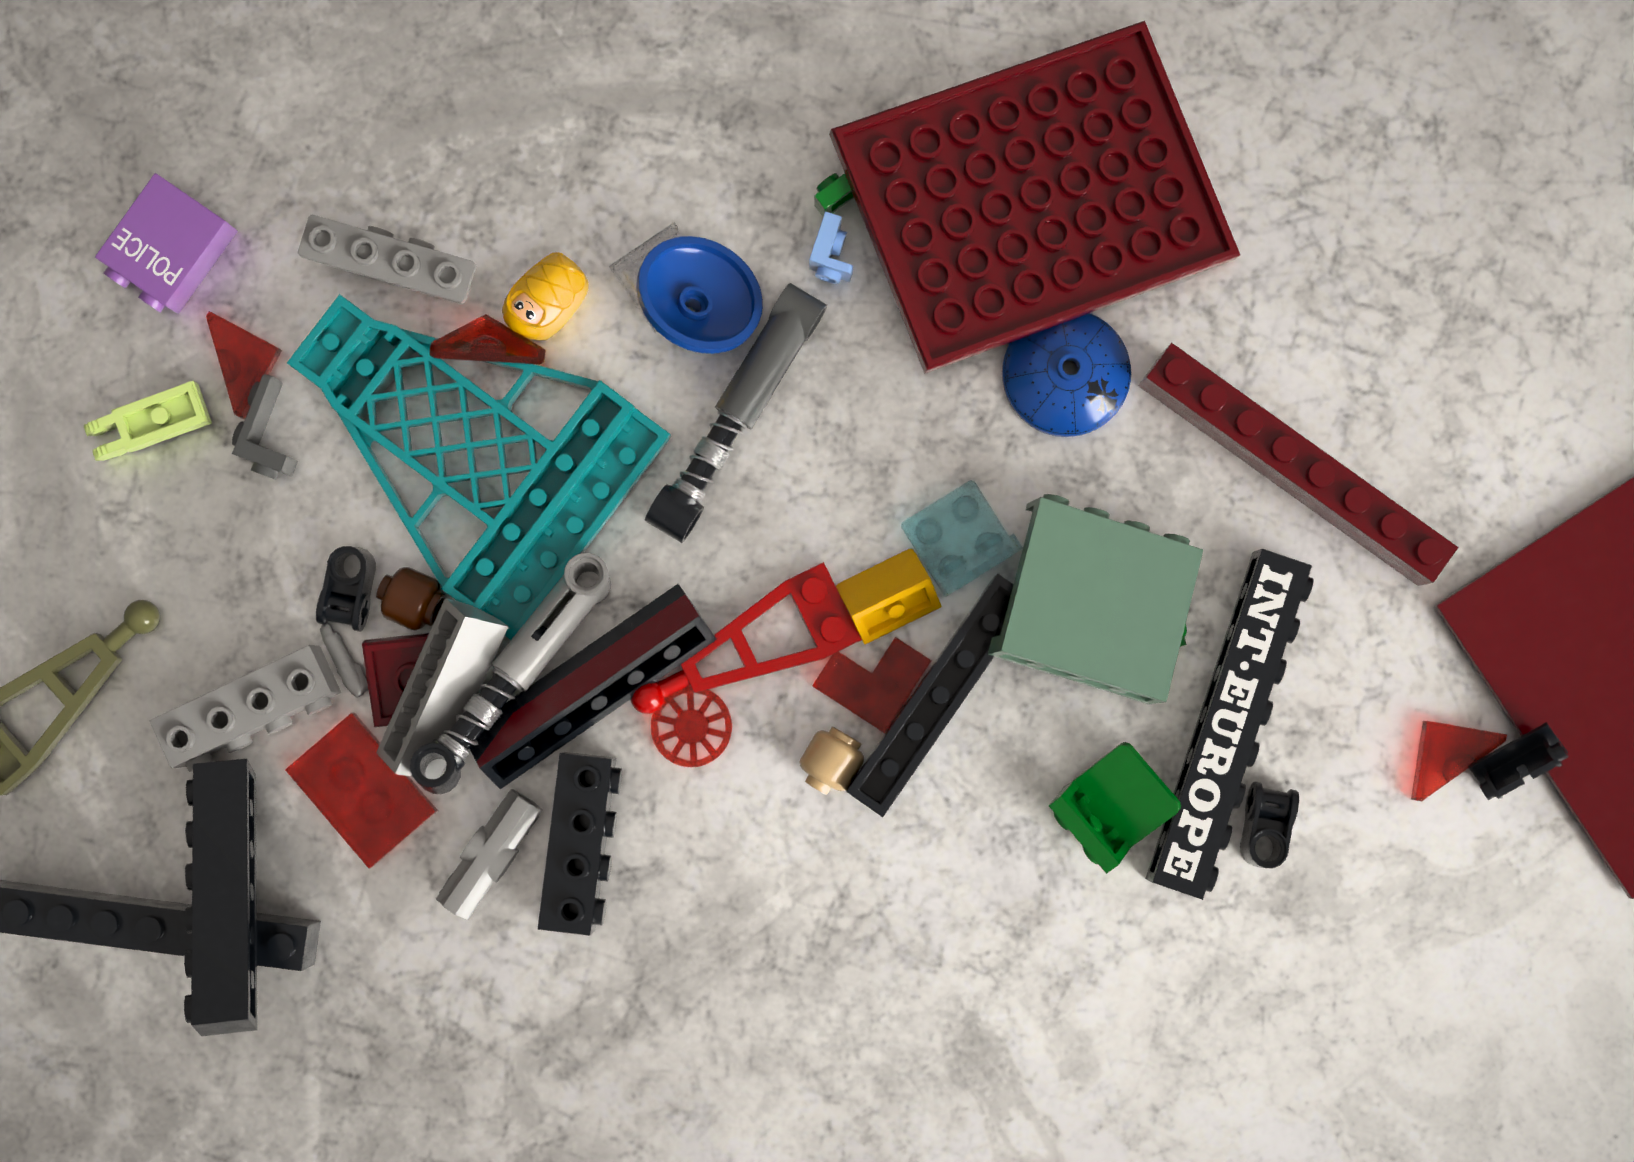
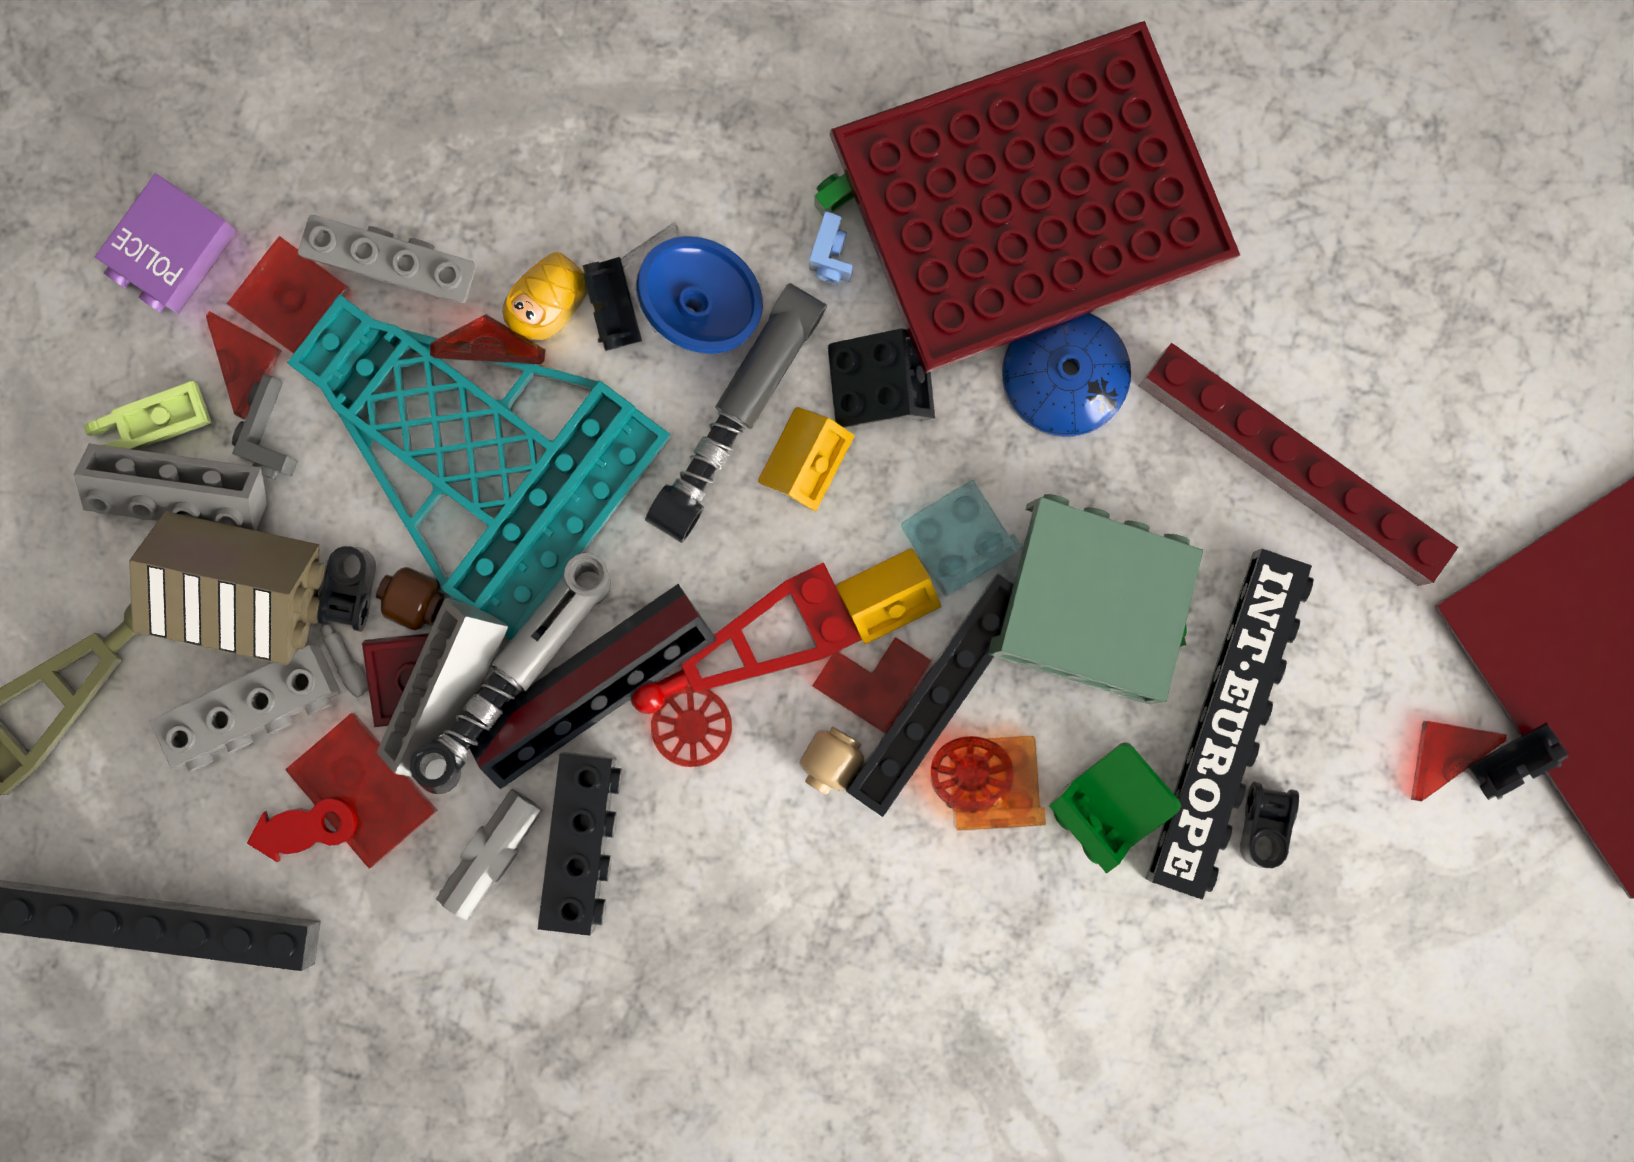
black brick [184,759,257,1036] -> none
none -> light grey brick [74,443,267,531]
none -> dark tan brick [129,511,325,665]
none -> clear red plate [227,236,351,354]
none -> red brick [247,797,357,862]
none -> black hinge [580,257,642,351]
none -> yellow panel [758,407,855,512]
none -> black bracket [828,328,935,428]
none -> clear red wheel [930,736,1014,813]
none -> clear orange bracket [948,736,1046,831]

